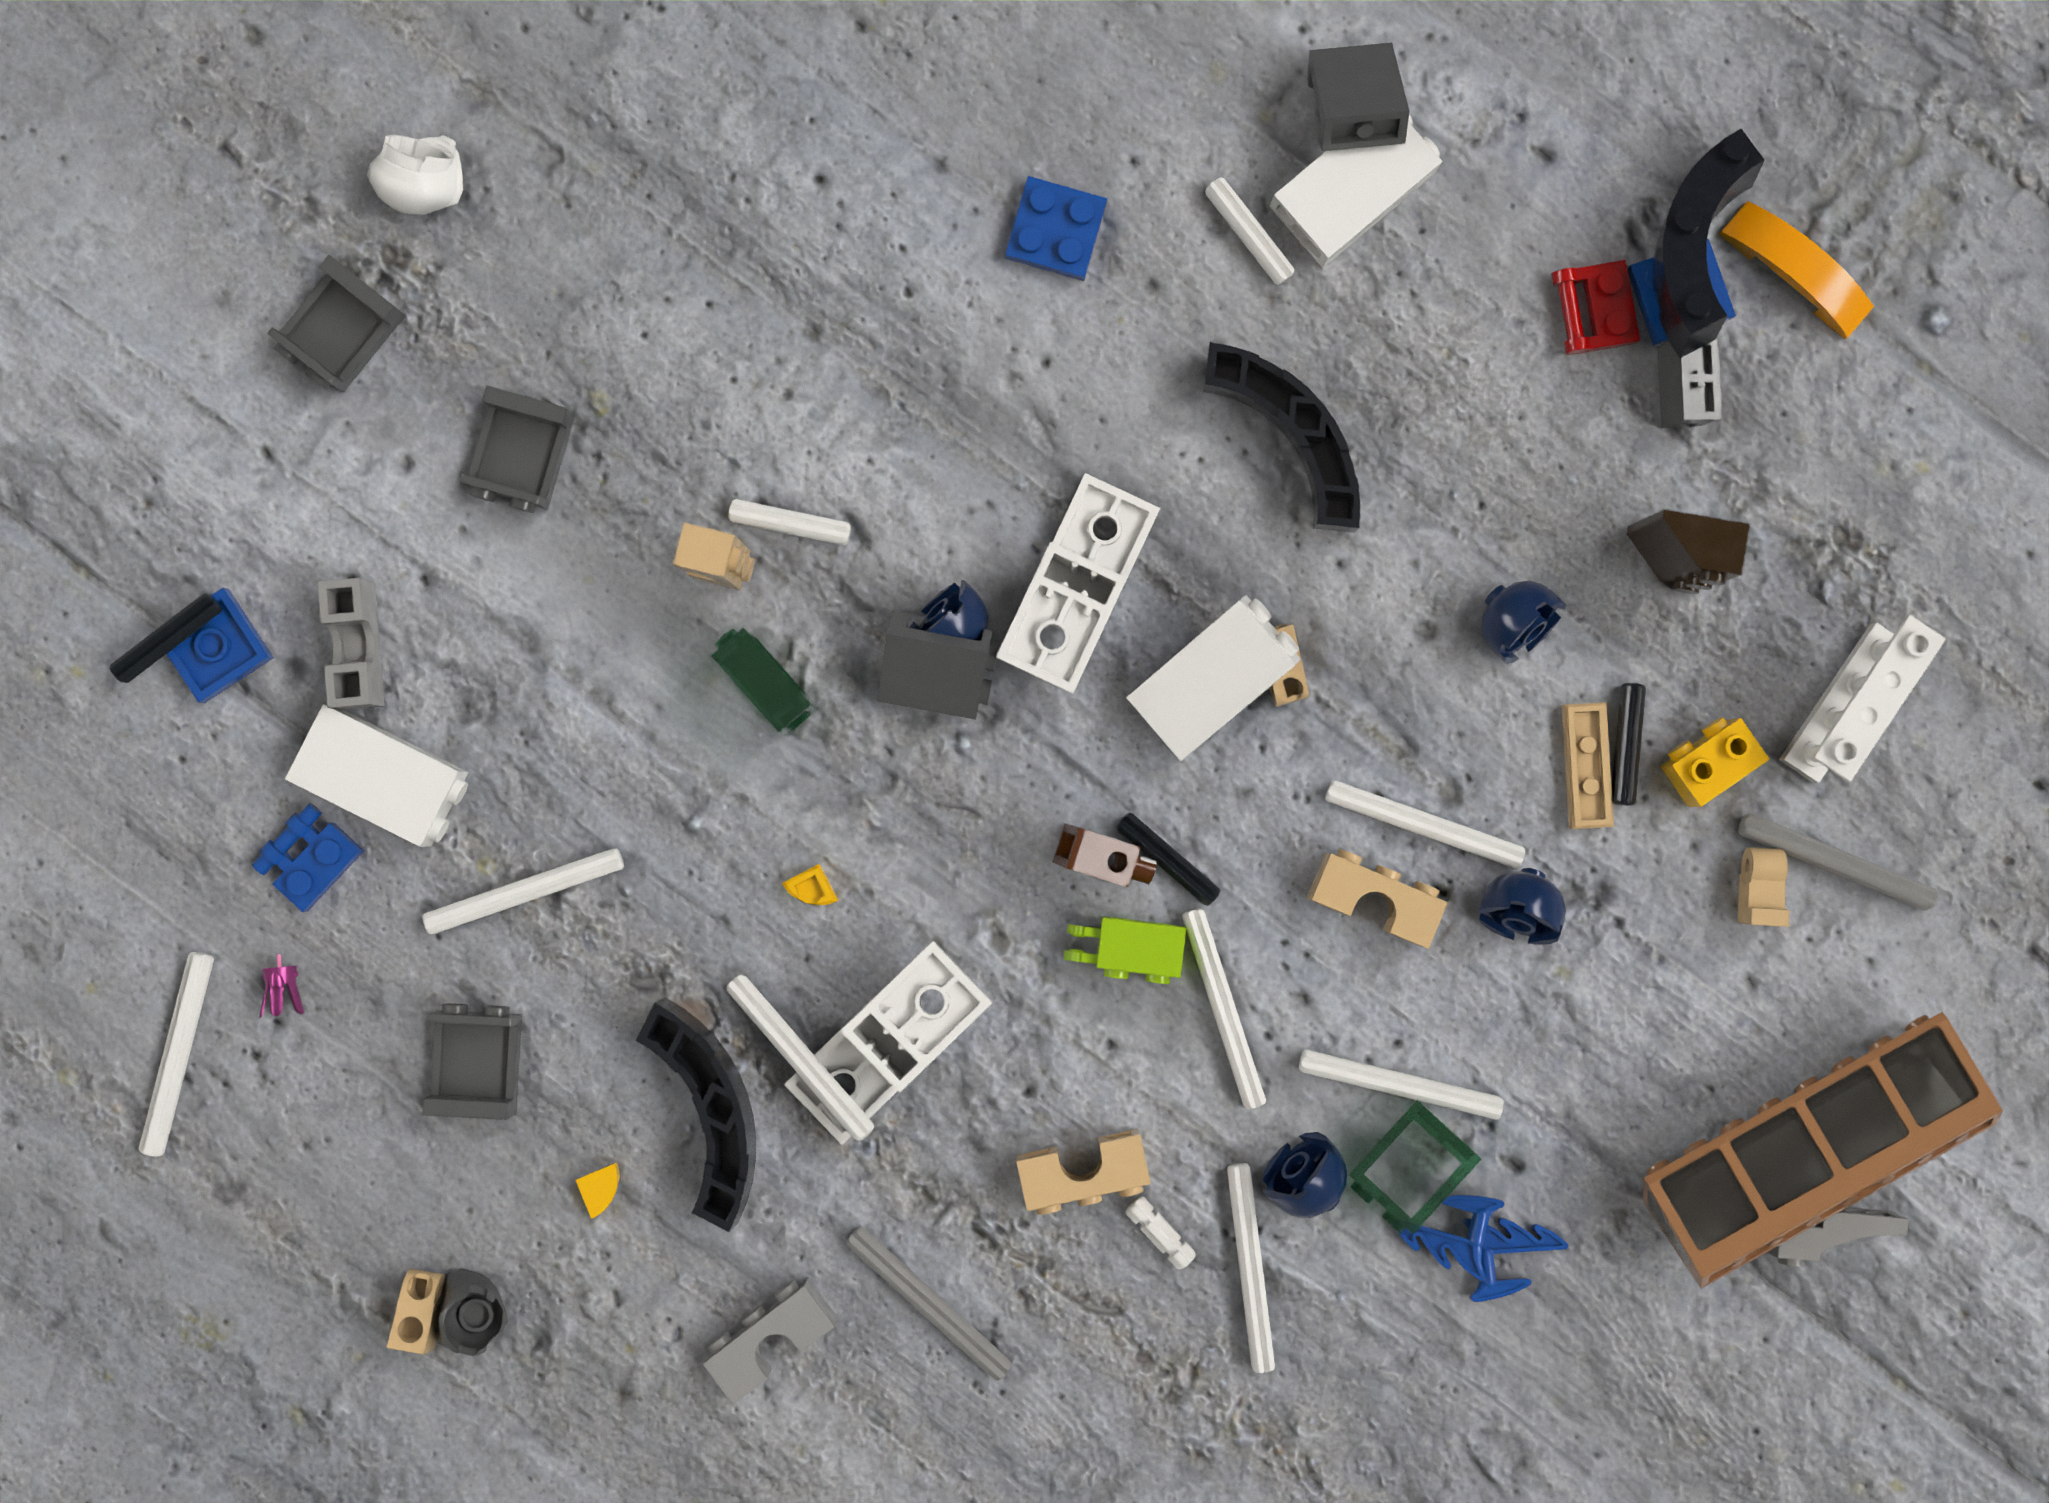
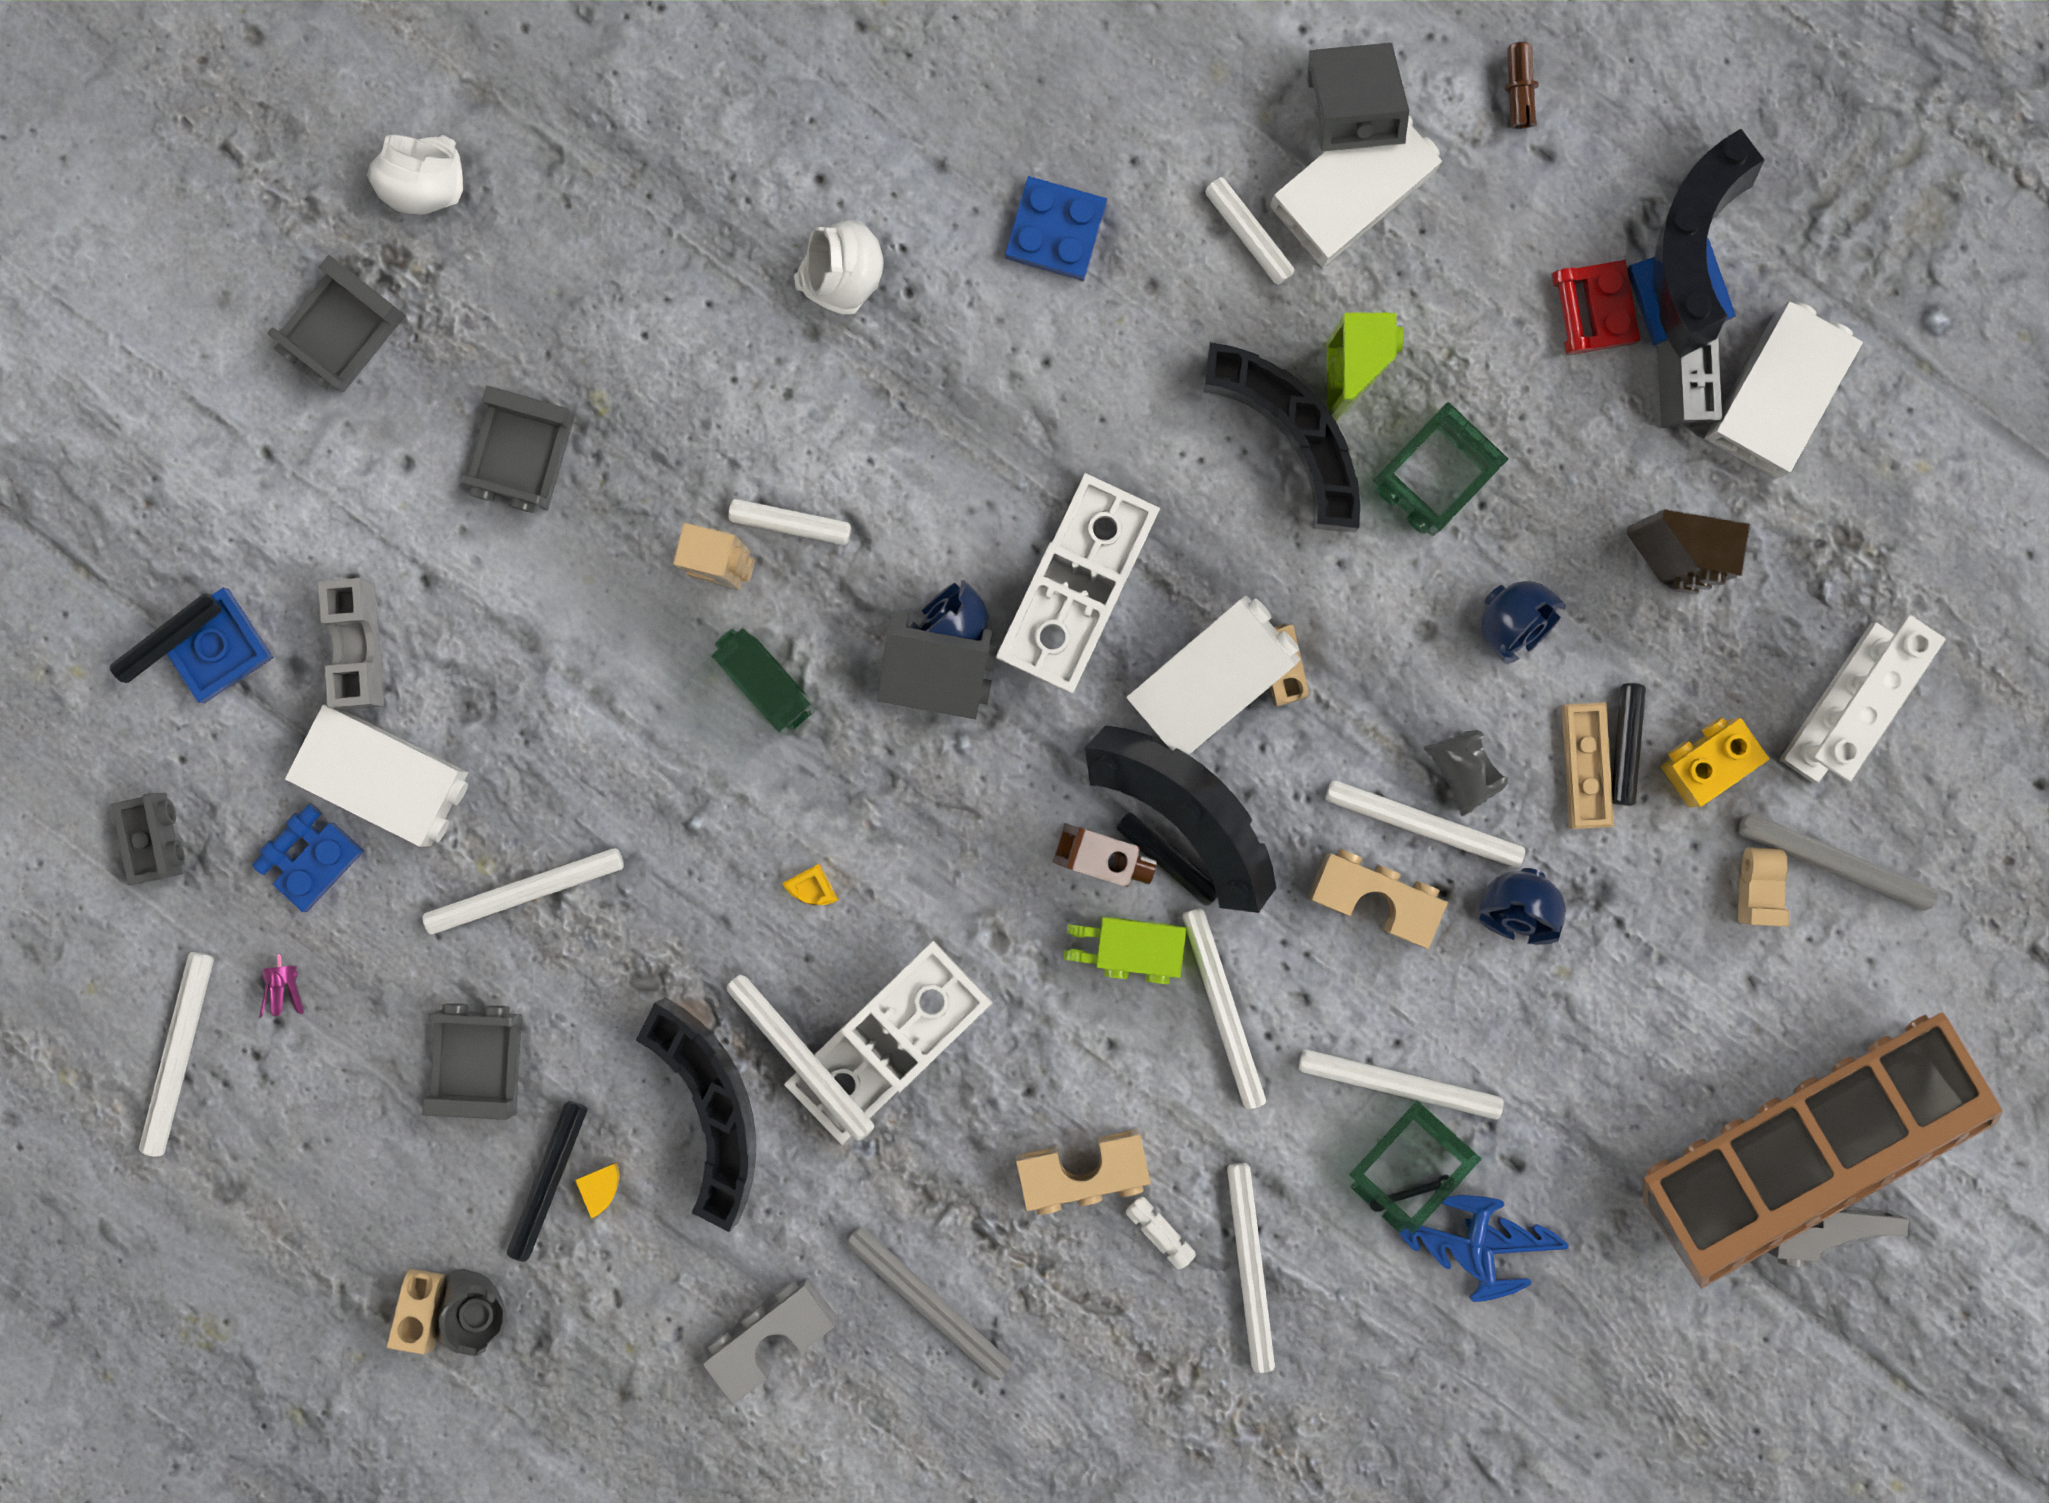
dark blue cylinder [1262,1132,1348,1218] -> none
light orange slope [1719,201,1874,339] -> none
none -> dark grey bracket [111,793,185,885]
none -> black axle [506,1101,587,1262]
none -> white helmet [794,220,884,315]
none -> black brick [1085,725,1276,913]
none -> lime slope [1326,313,1404,421]
none -> black hinge [1369,1174,1454,1212]
none -> clear green window [1373,402,1509,537]
none -> dark grey hair [1424,730,1508,816]
none -> reddish brown axle [1505,42,1539,129]
none -> white brick [1704,301,1863,479]

